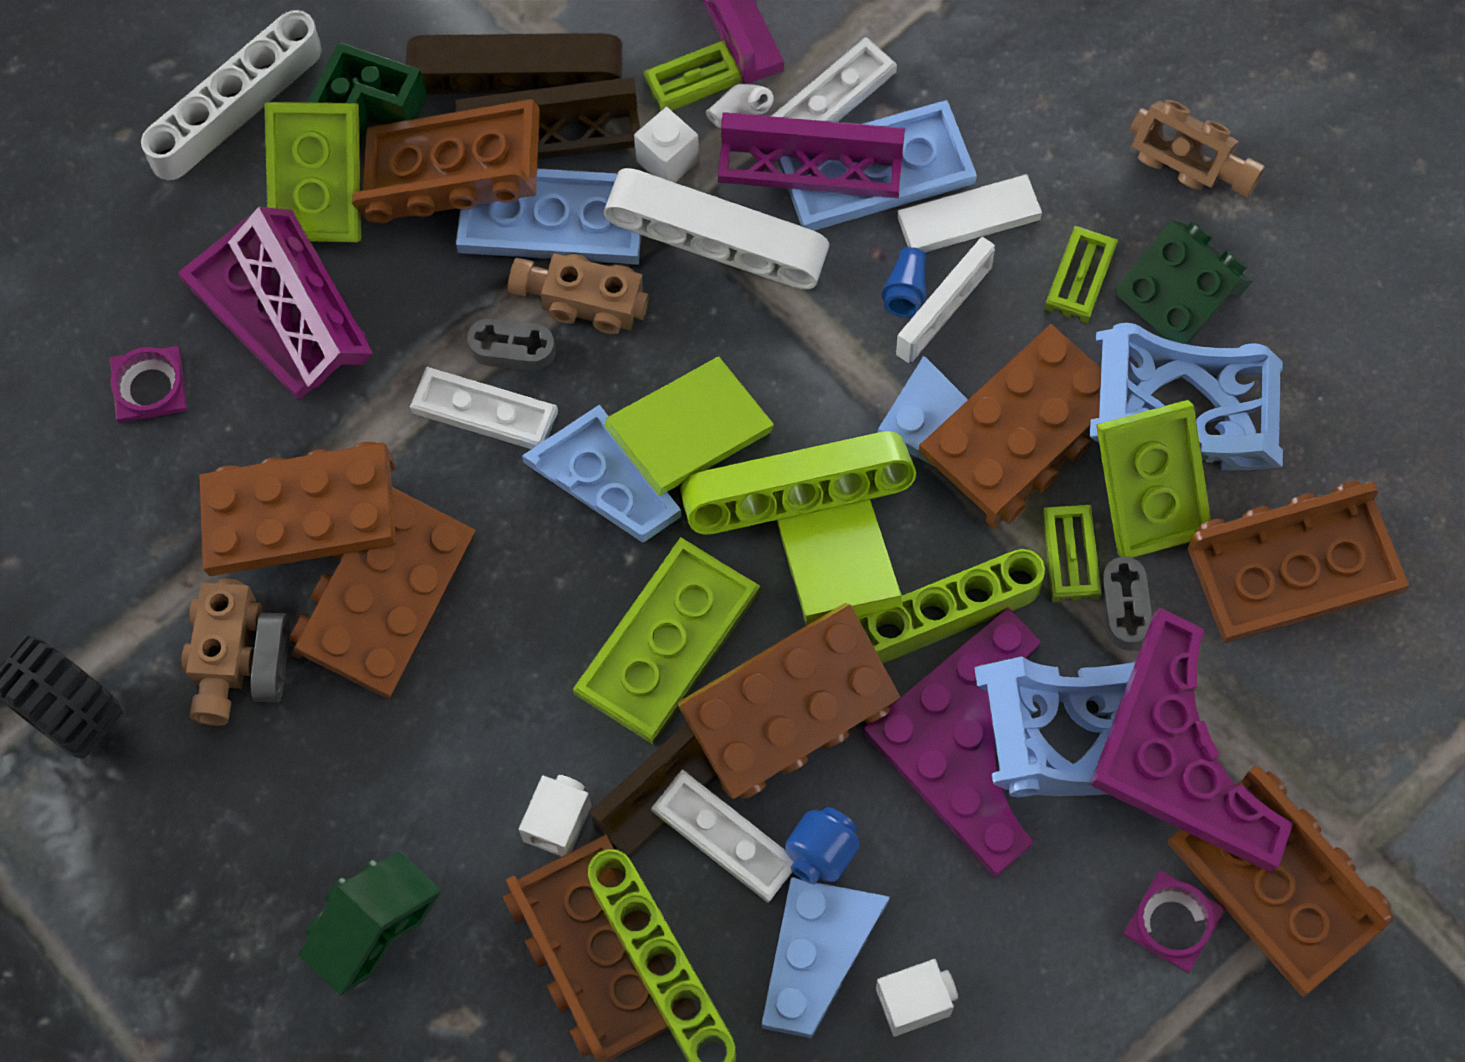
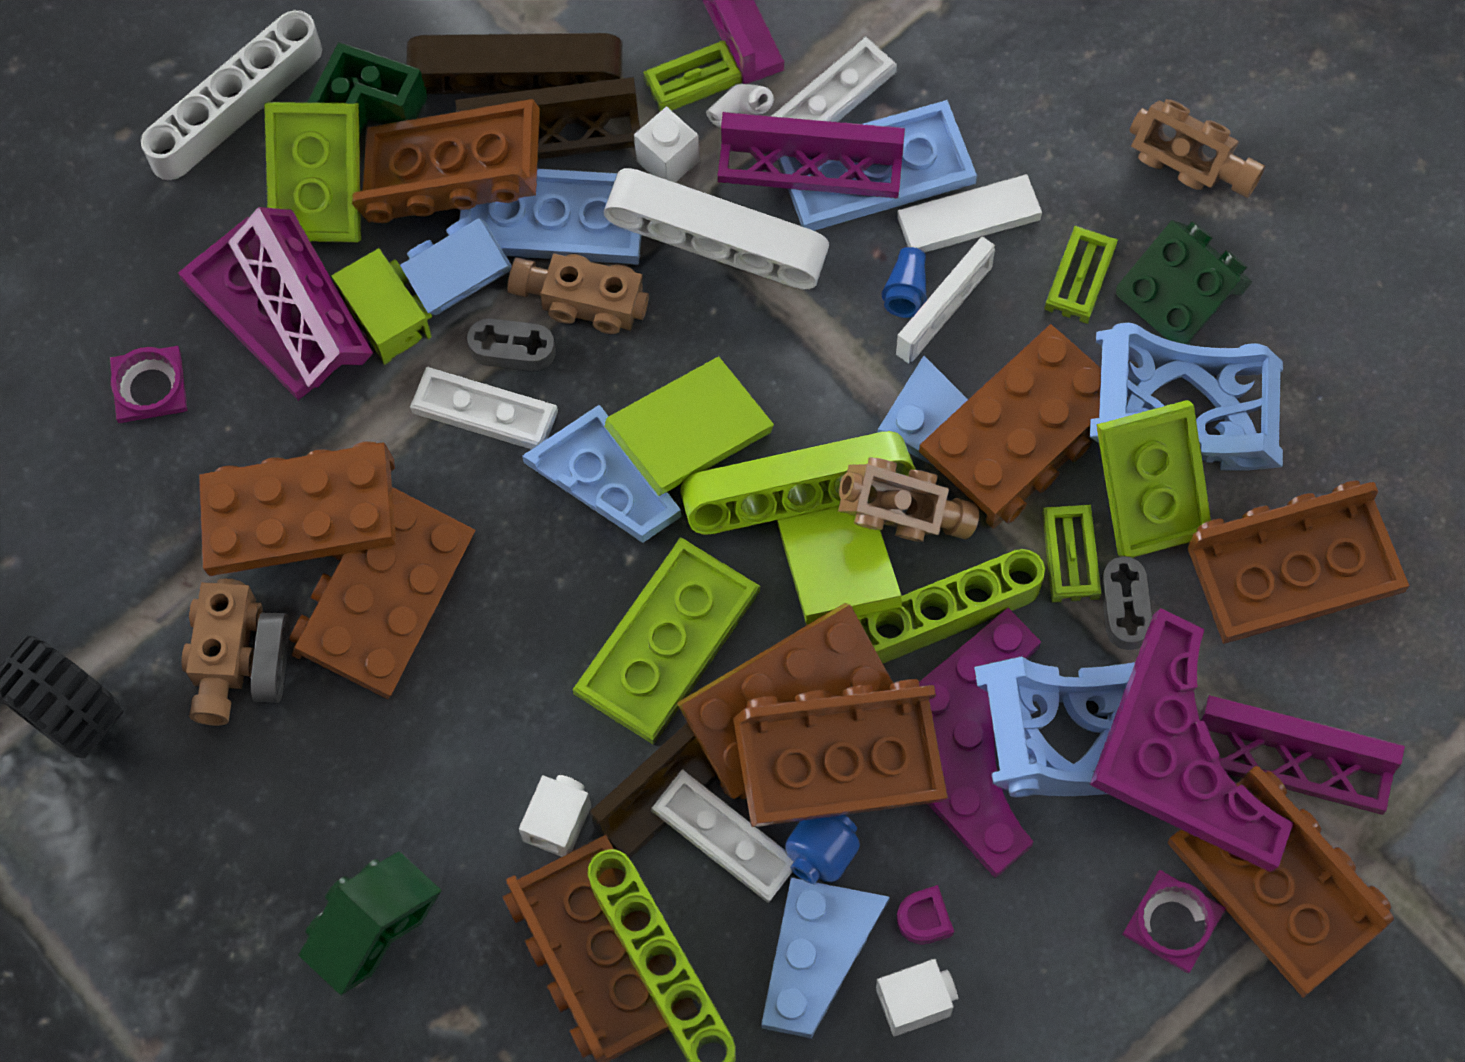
none -> lime hinge [331,248,432,365]
none -> light blue brick [400,216,512,316]
none -> dark orange bracket [733,679,948,827]
none -> medium nougat brick [838,457,979,542]
none -> magenta tile [897,885,954,944]
none -> magenta fence [1199,695,1405,815]

